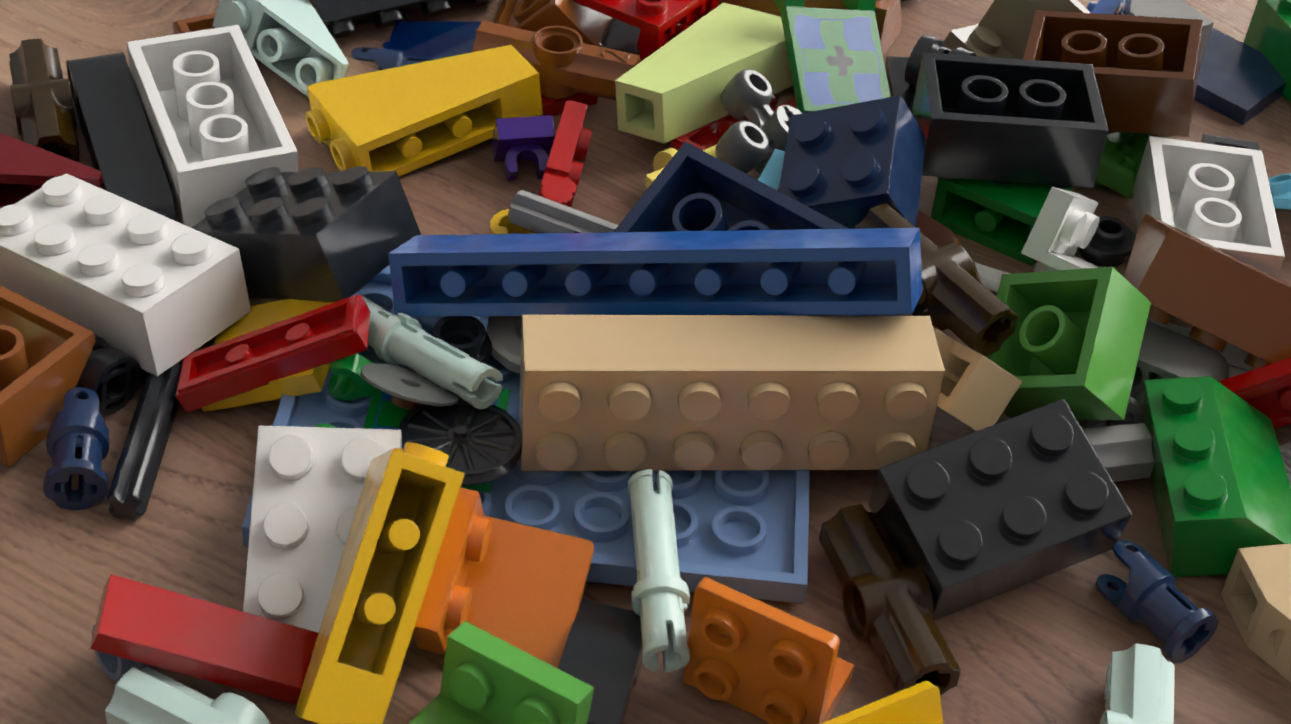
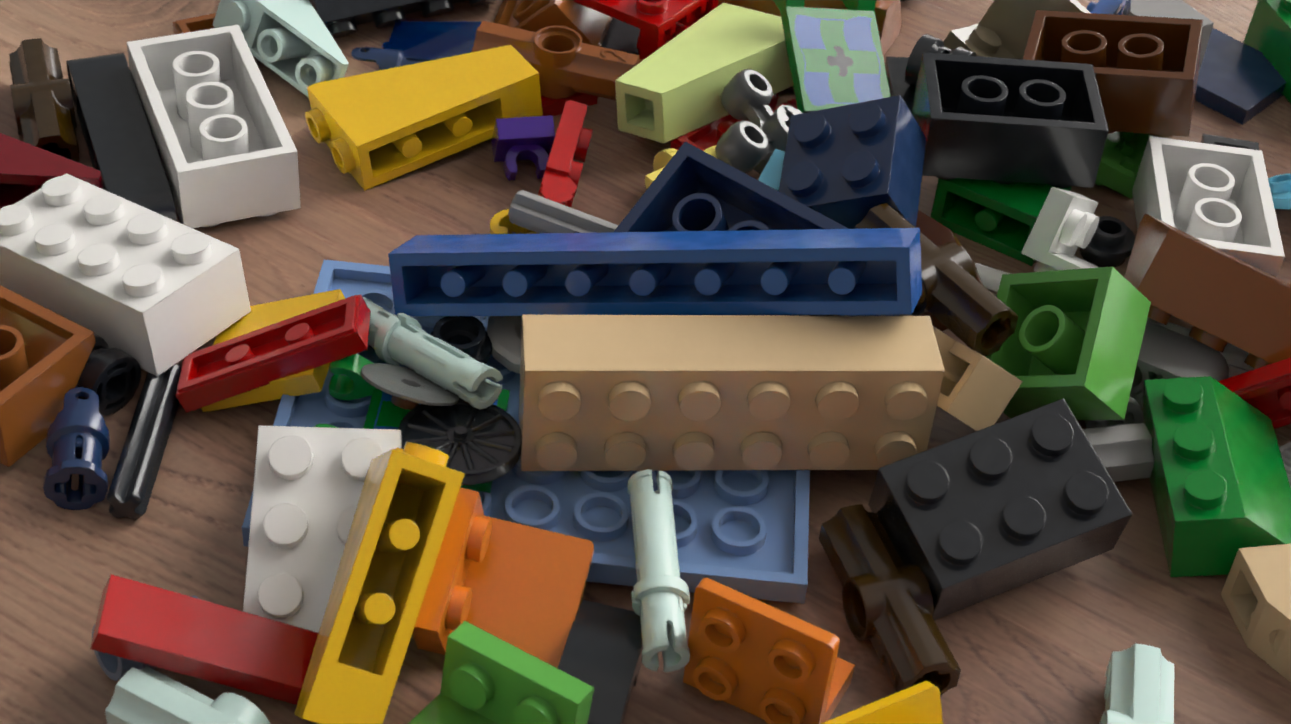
black brick [192,166,421,302] -> none
dark blue piece [1095,540,1219,663] -> none

